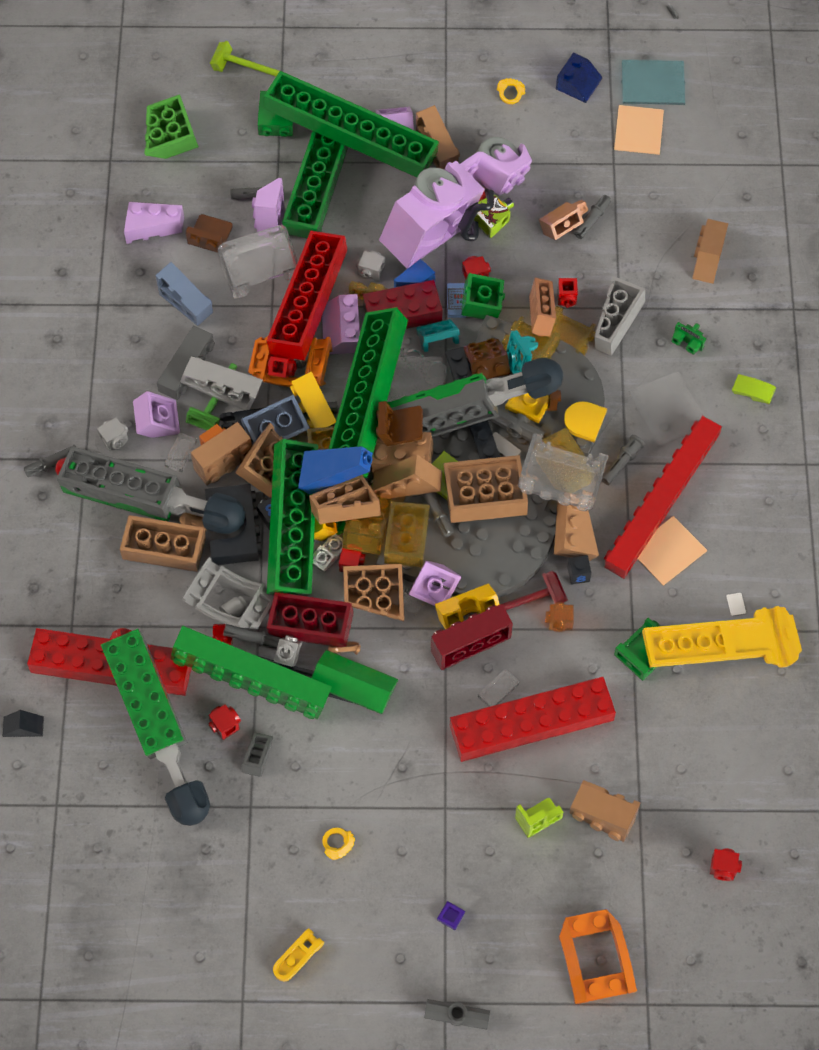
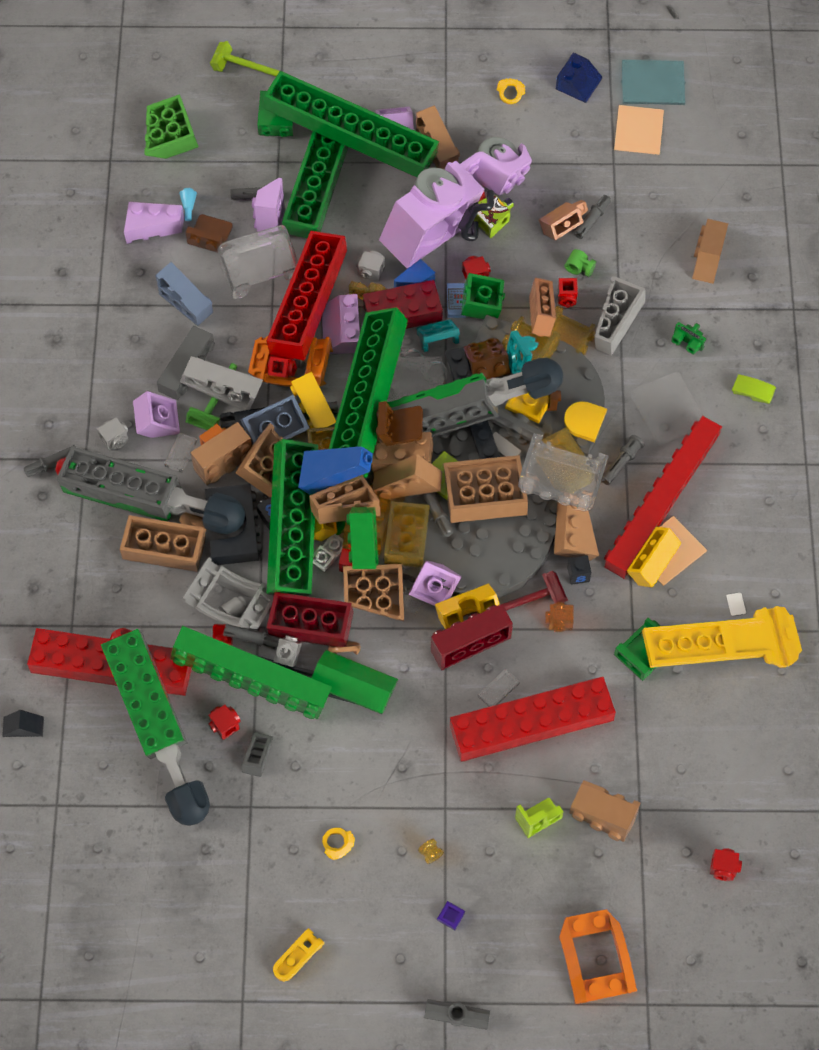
none -> medium azure cone [179,188,197,221]
none -> green brick [346,507,379,569]
none -> clear yellow wheel [418,838,444,864]
none -> bright green piece [564,249,596,277]
none -> yellow brick [627,527,681,587]

